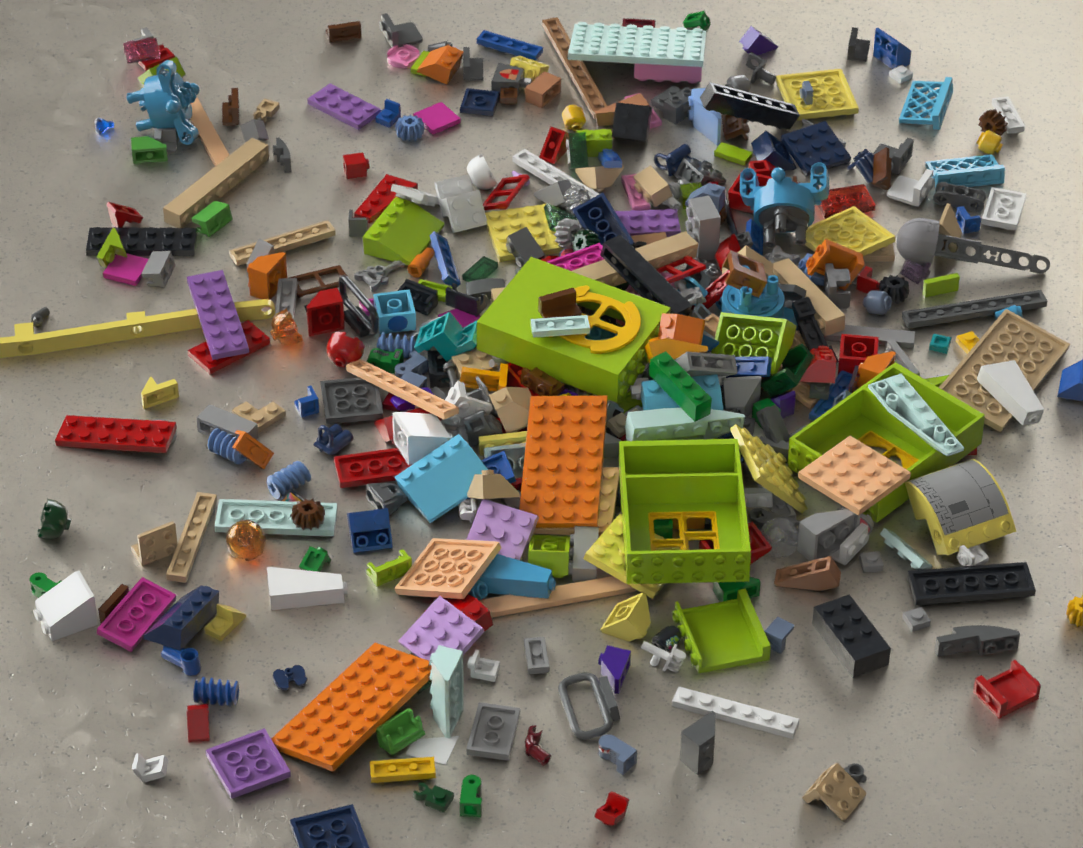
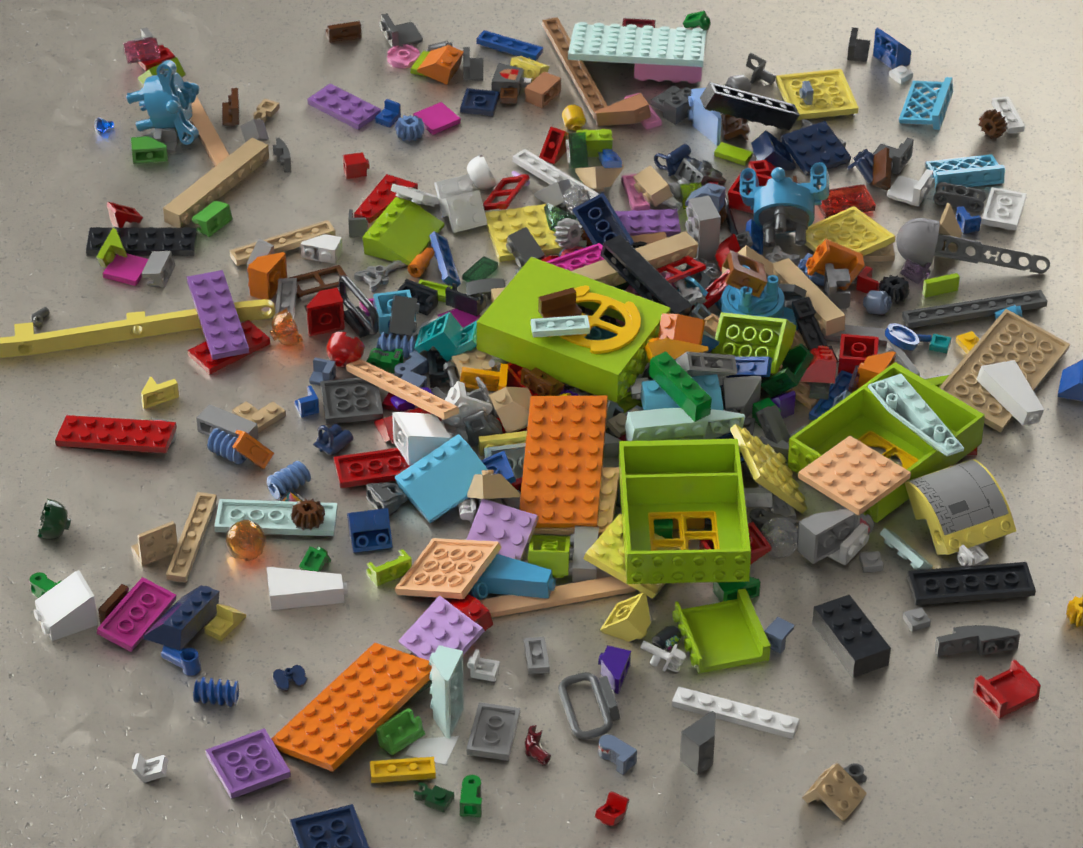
red slope [186,704,210,742] -> none
gear [571,229,601,252] -> none
black brick [612,102,652,142] -> none
slope [739,26,779,56] -> none
nougat slope [774,556,841,591] -> none
yellow head [976,130,1003,155] -> none
none -> white slope [301,234,342,264]
none -> sand blue panel [309,358,336,386]
none -> dark grey brick [388,295,420,336]
none -> blue piece [885,323,932,351]

